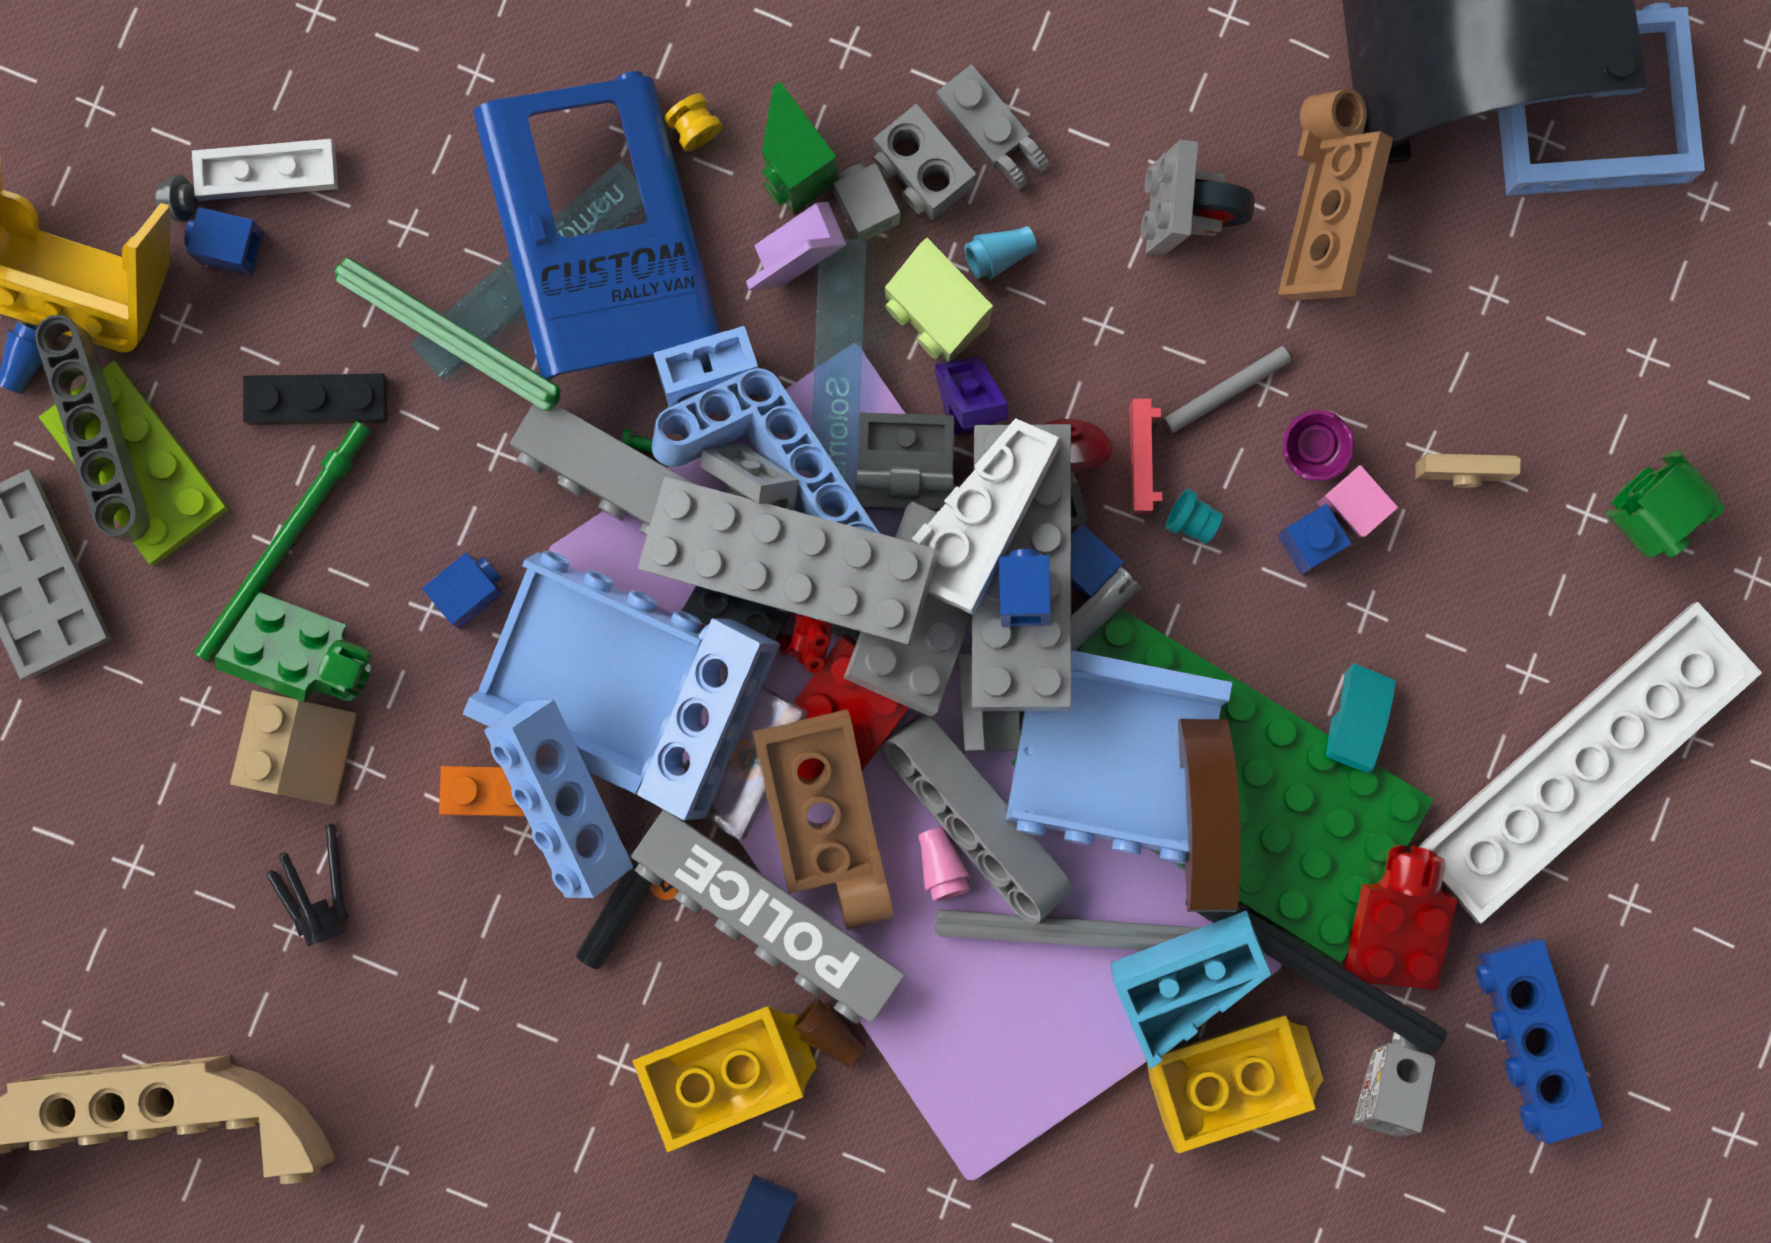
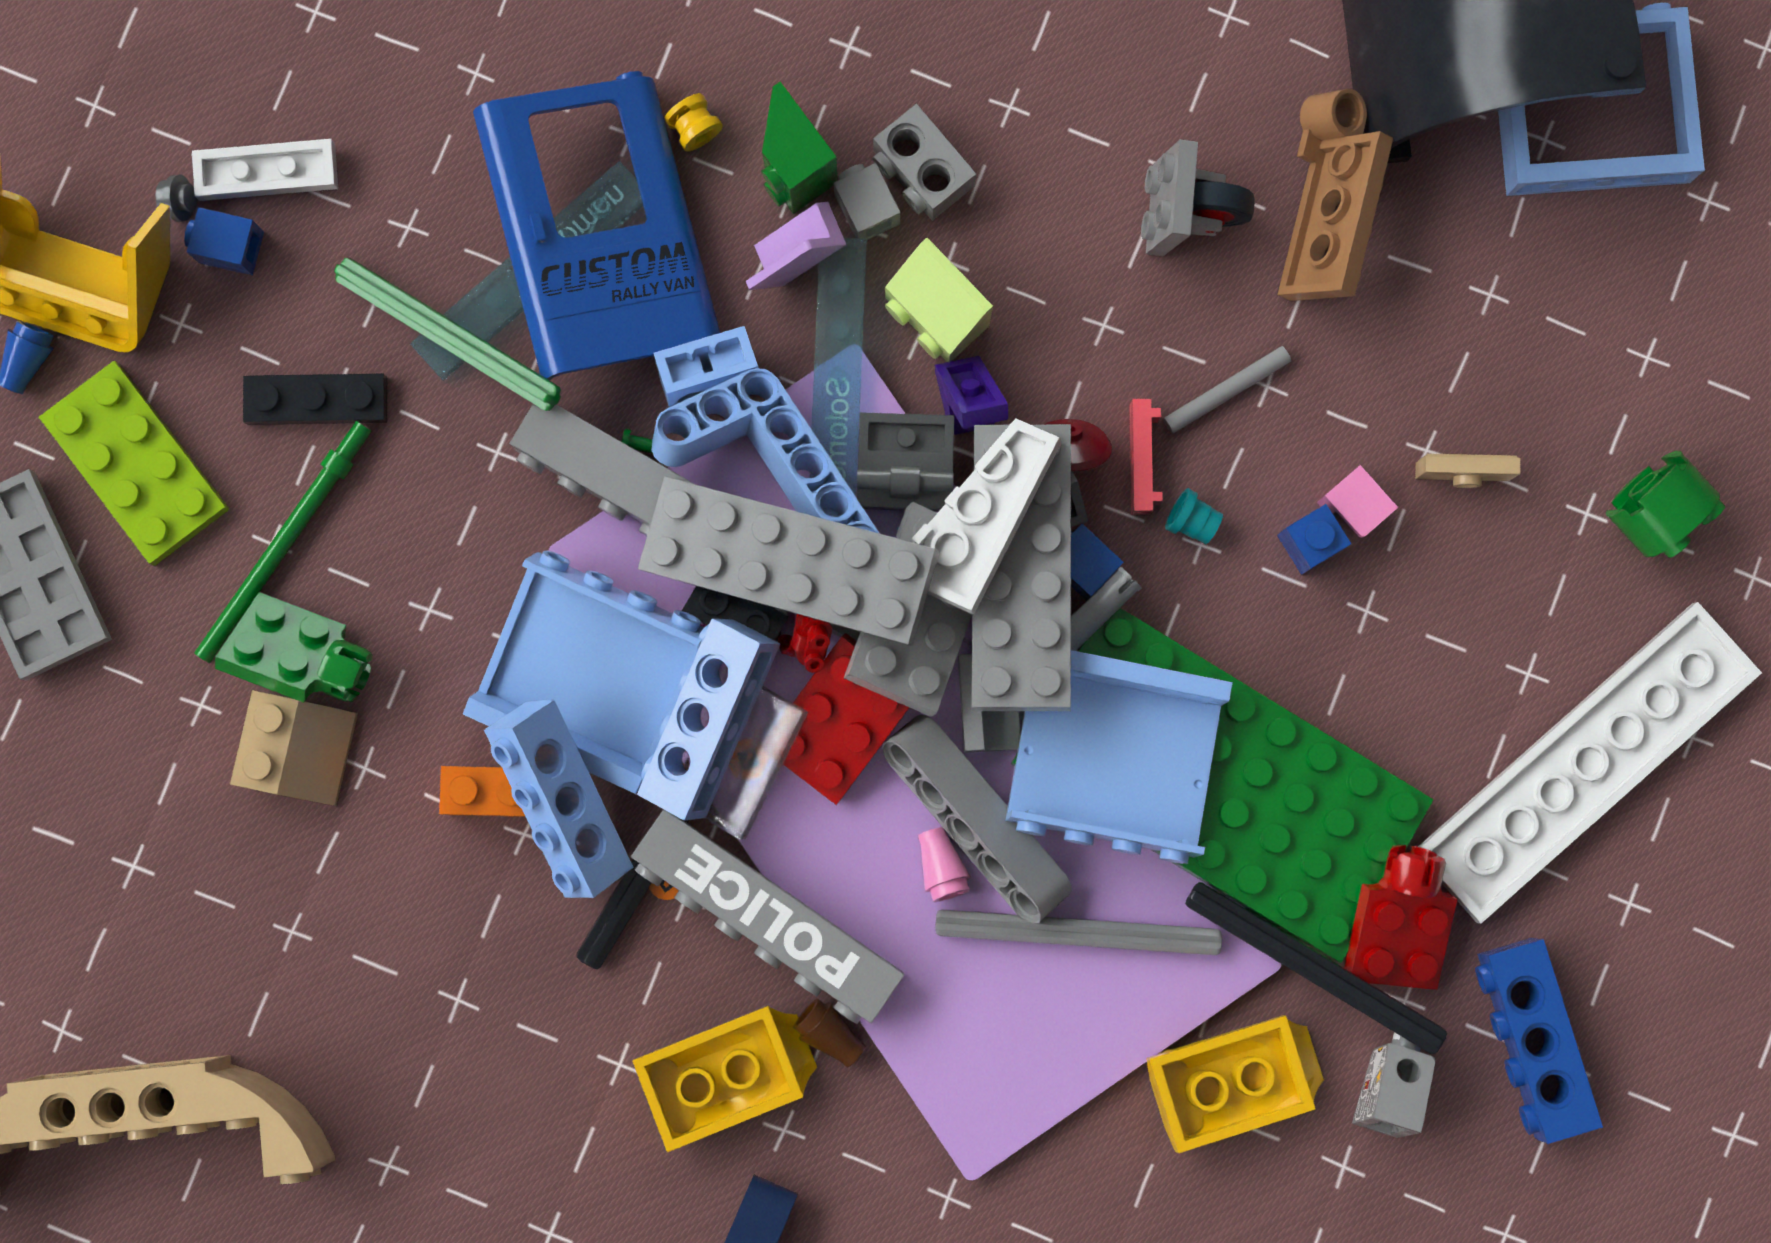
dark grey beam [35,315,150,542] -> none
black plant [267,823,349,947] -> none
blue brick [422,552,503,629] -> none
light grey panel [700,443,799,511] -> none
medium nougat hinge [752,709,894,930] -> none
light grey hinge [935,64,1050,191] -> none
medium azure cone [964,226,1037,280] -> none
blue brick [999,549,1051,627] -> none
medium azure wedge [1111,911,1271,1070] -> none
reddish brown slope [1178,719,1241,912] -> none
magenta hair [1282,410,1355,482] -> none
teal slope [1326,663,1396,774] -> none

